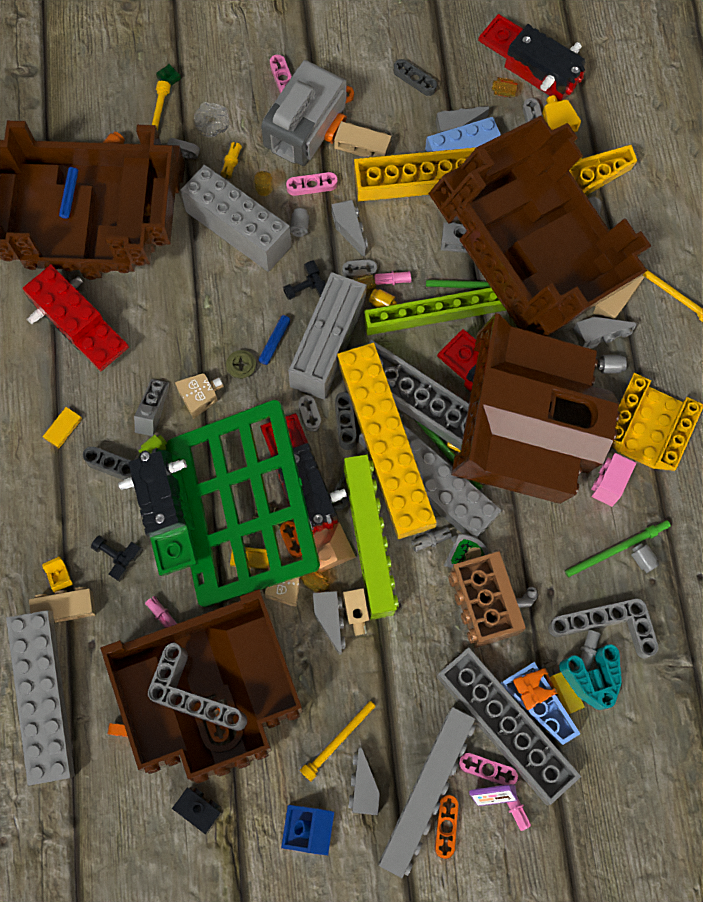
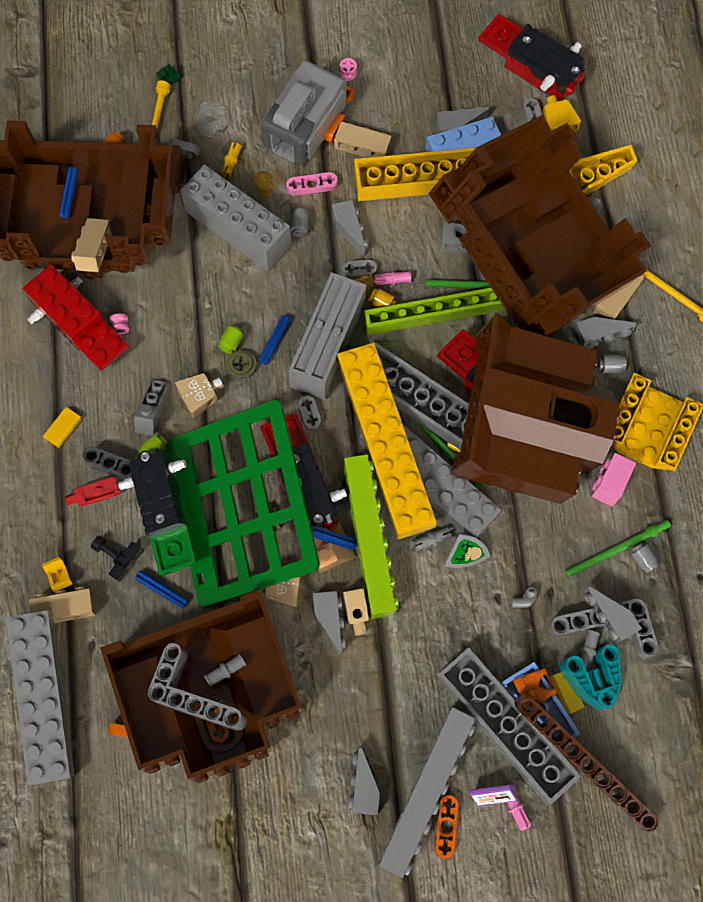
bright pink axle [145,596,177,628] -> none
black brick [172,787,222,835] -> none
yellow tile [230,547,270,570] -> none
bright pink beam [270,55,292,93] -> none
orange beam [280,521,302,558] -> none
blue slope [281,805,334,856] -> none
black bar [283,260,326,300] -> none
yellow piece [299,701,375,782] -> none
clear yellow brick [300,570,330,593] -> none
dark grey beam [335,392,356,450] -> none
dark grey beam [394,59,437,96] -> none
medium nougat brick [448,551,526,648] -> none
bright pink beam [458,753,518,785] -> none
clear yellow brick [491,77,518,98] -> none
none -> red hinge [64,475,121,506]
none -> tan brick [72,218,112,272]
none -> bright pink wheel [109,314,129,335]
none -> blue axle [135,571,188,608]
none -> light grey pin [204,654,246,688]
none -> lime brick [218,325,244,354]
none -> blue axle [311,525,357,550]
none -> bright pink wheel [340,58,357,81]
none -> reddish brown beam [514,693,659,832]
none -> light grey slope [584,587,642,644]

